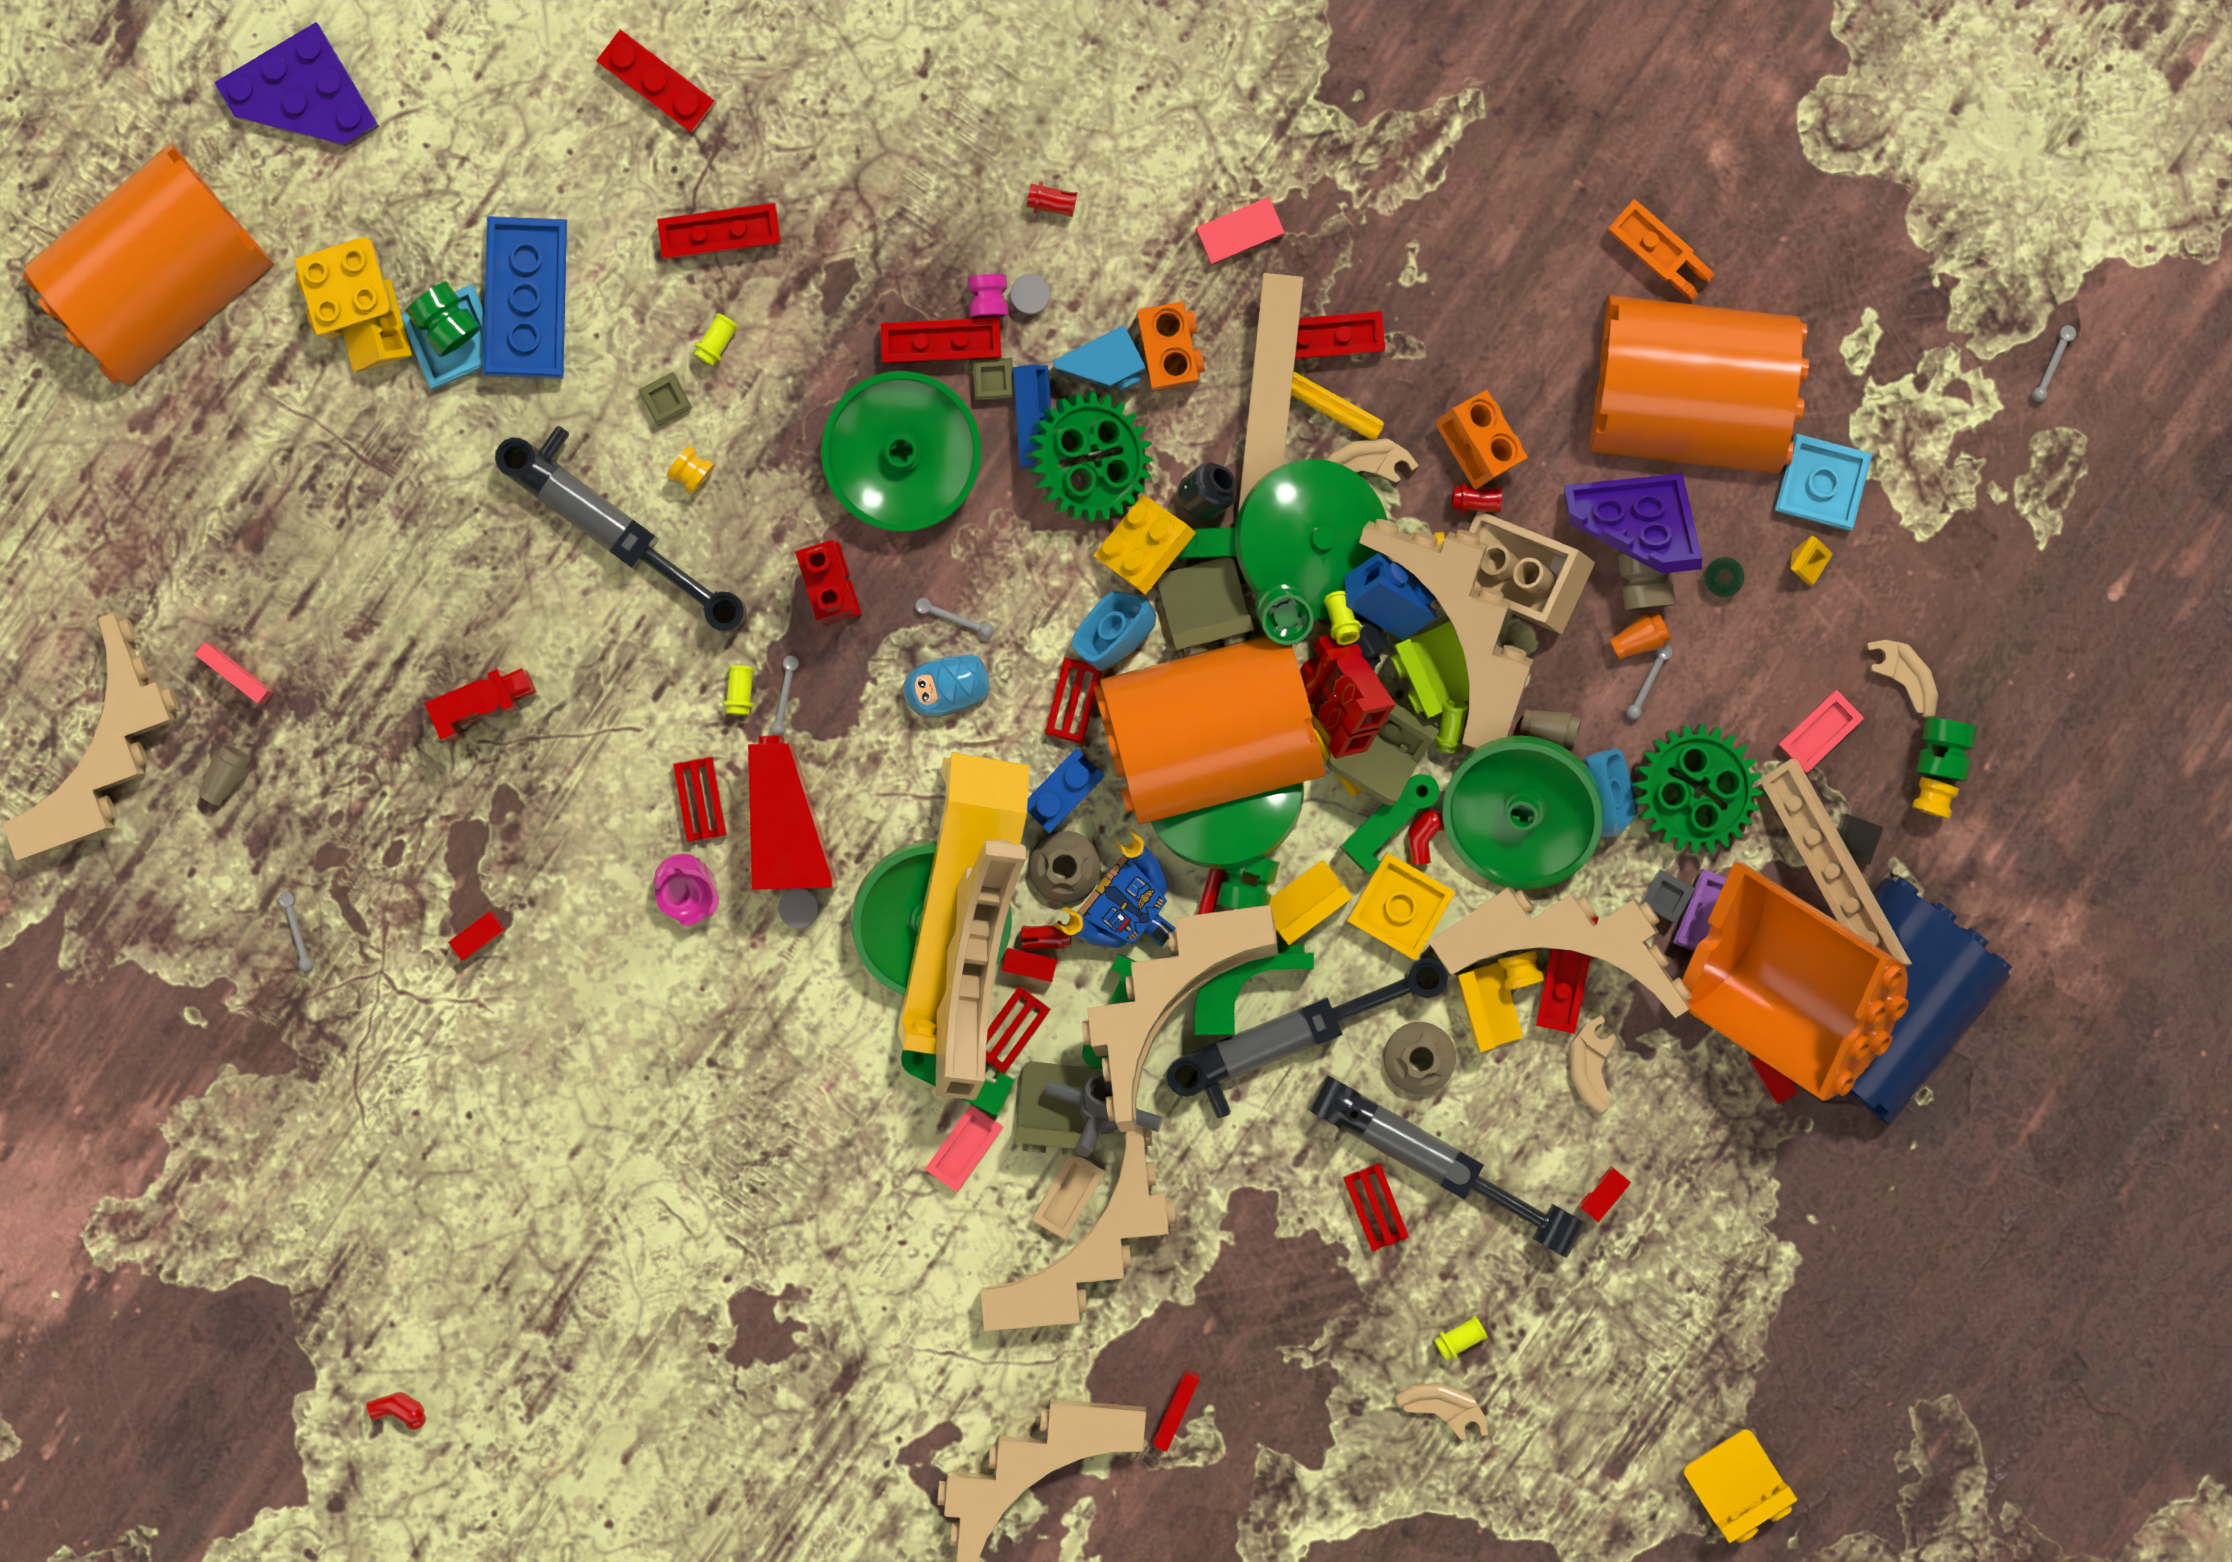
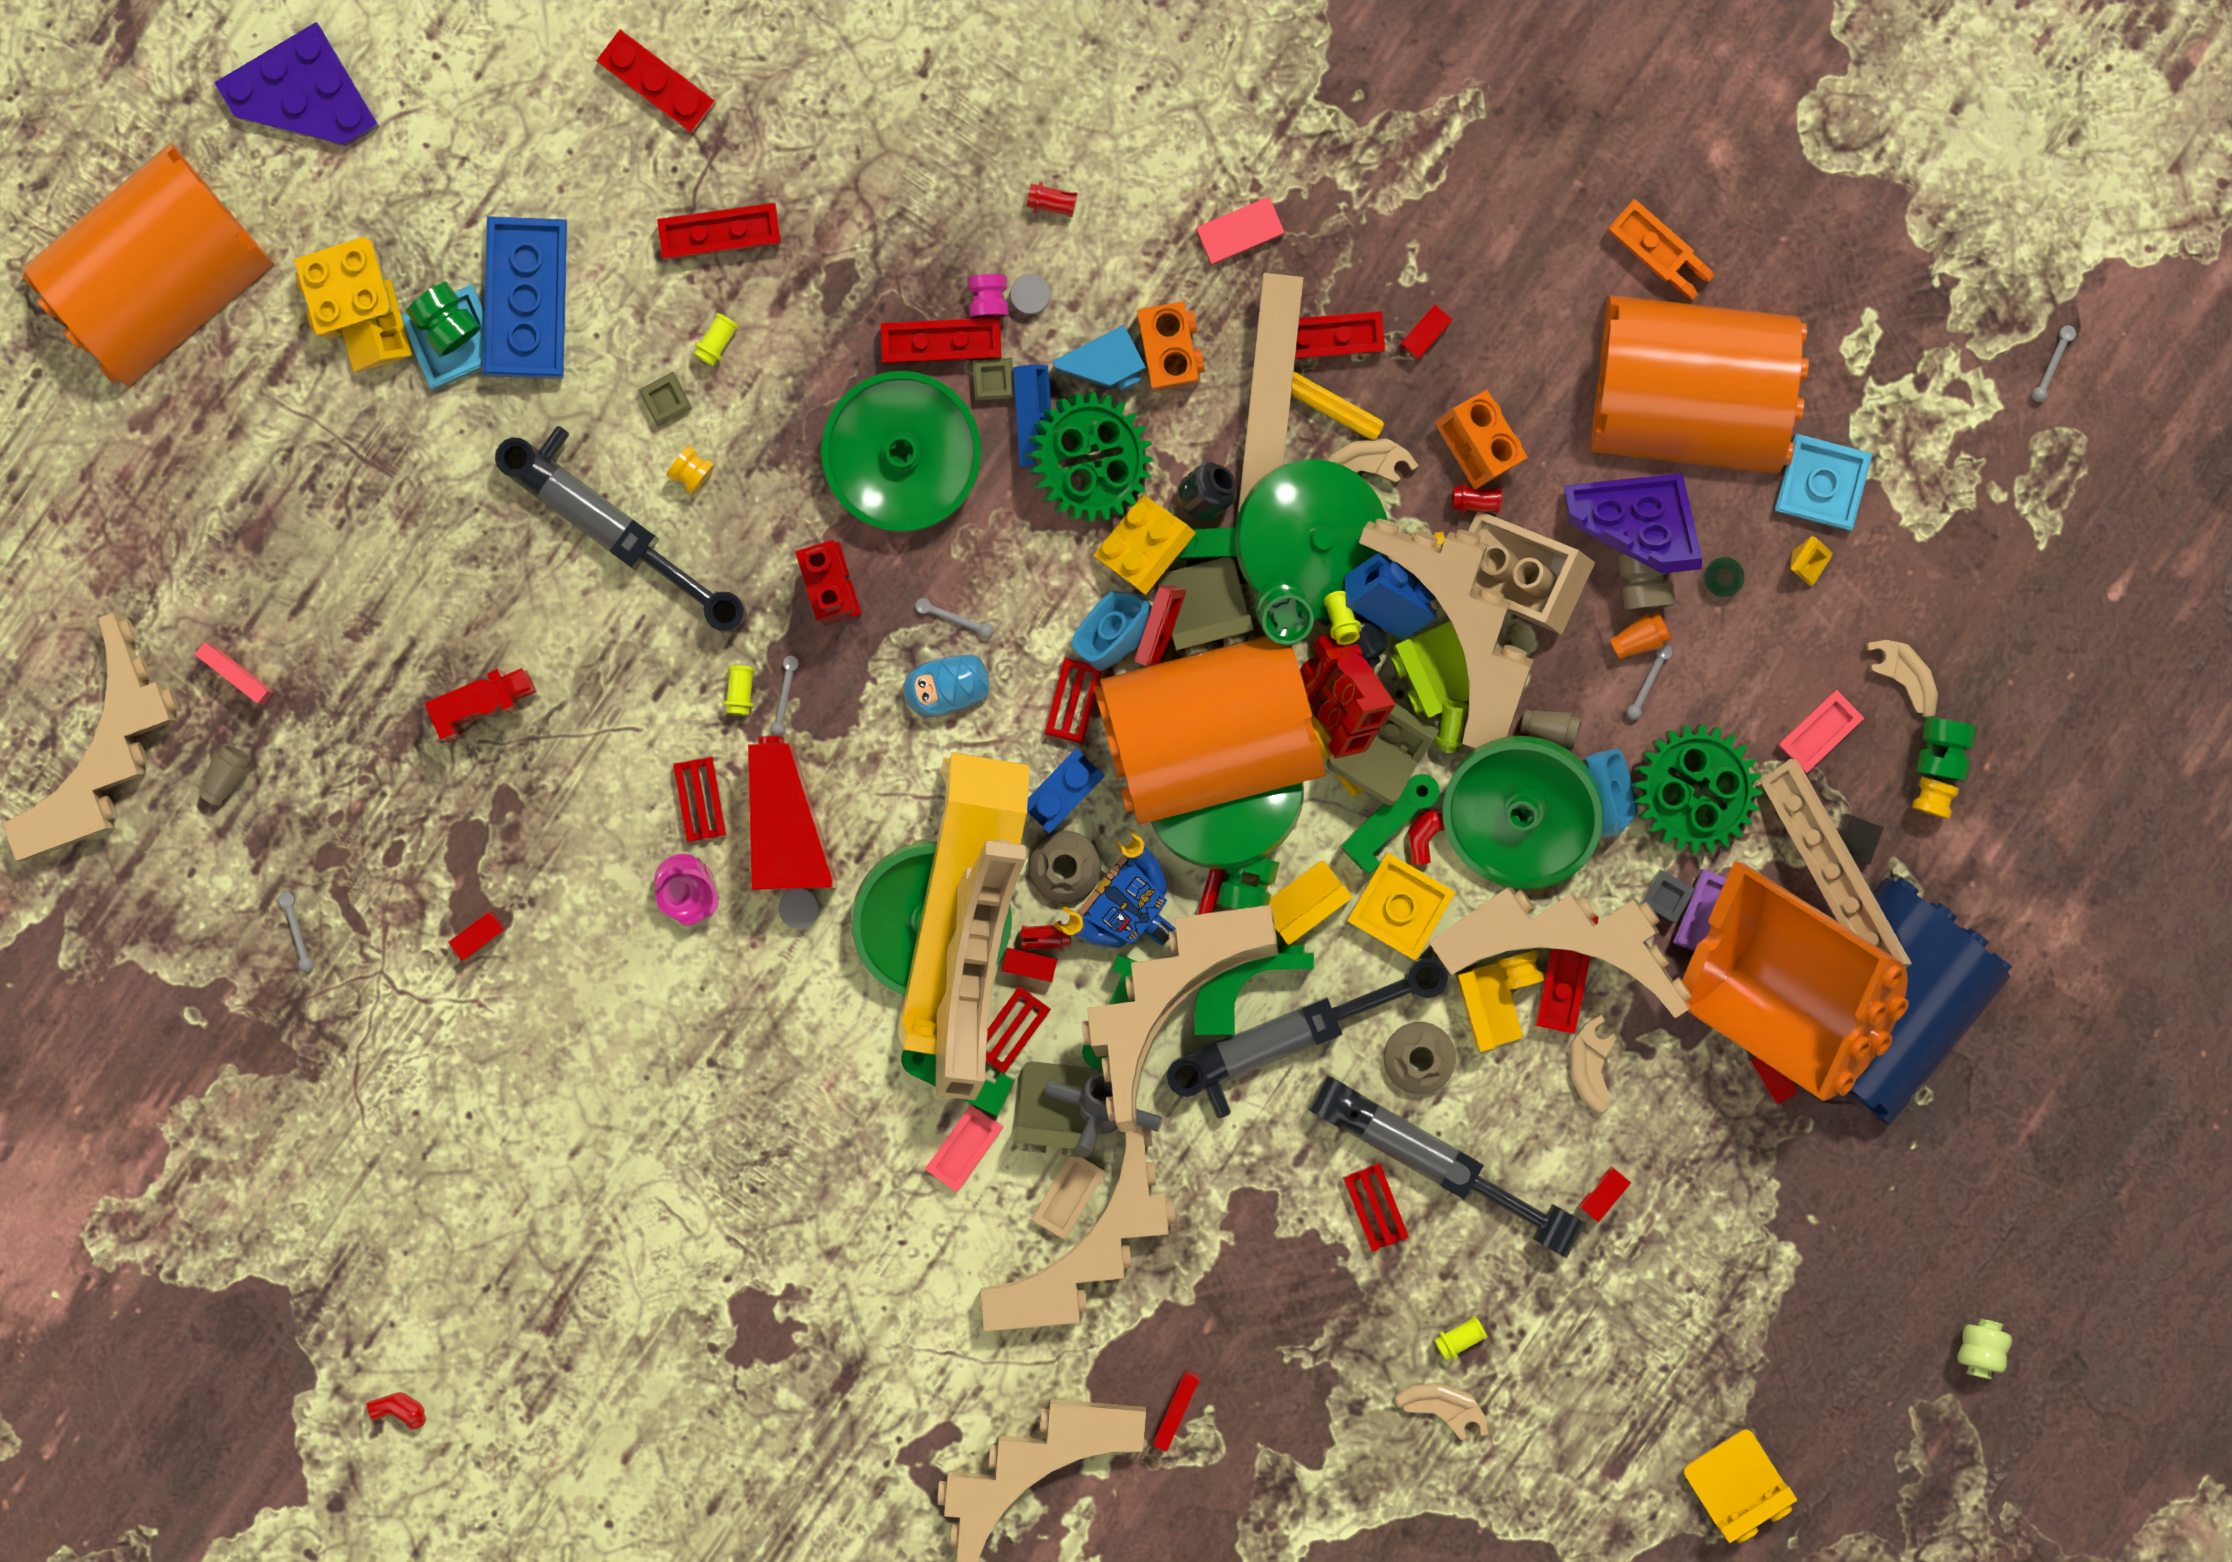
none -> red tile [1134,585,1186,666]
none -> red piece [1399,304,1453,361]
none -> yellowish green piece [1957,1318,2012,1379]

